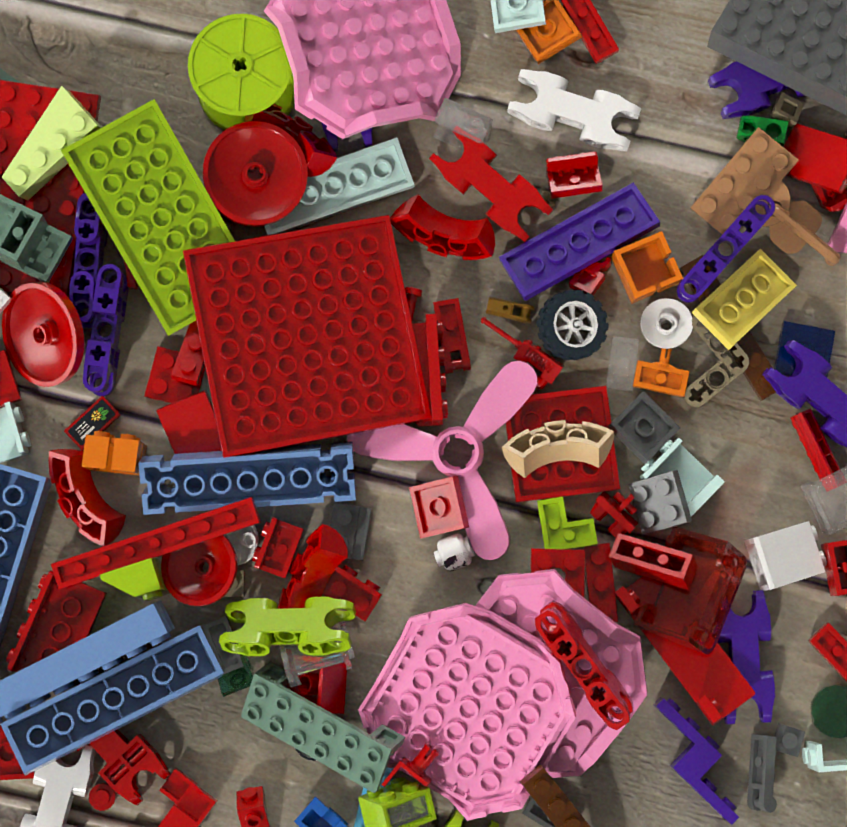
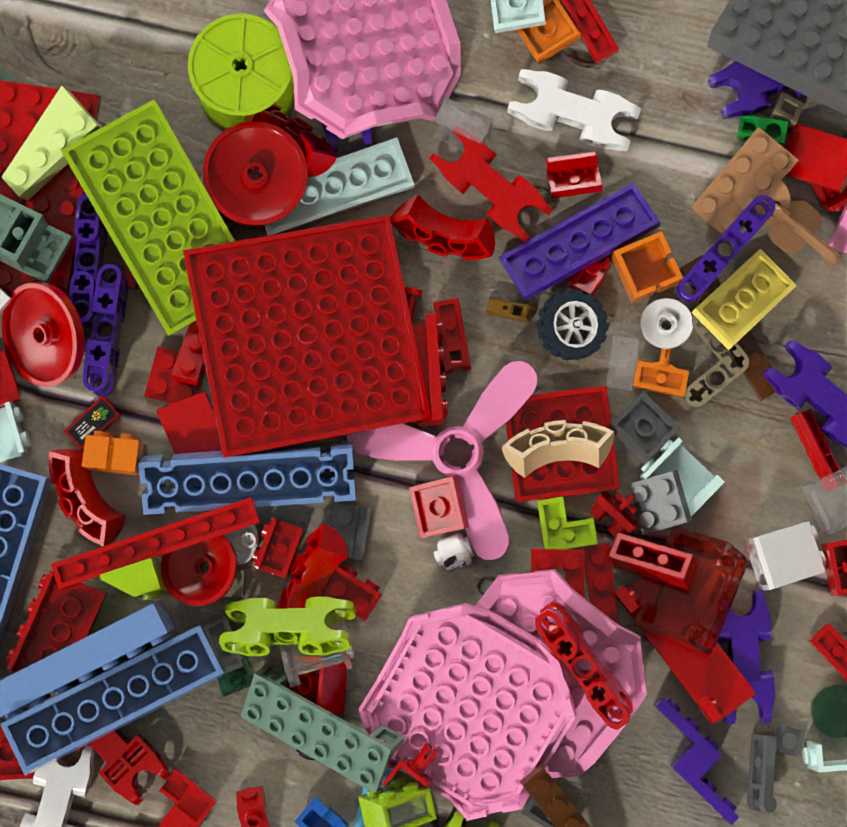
red plate [89,783,116,811] -> none
red piece [481,317,564,390] -> none
clear blue tile [774,321,835,378] -> none

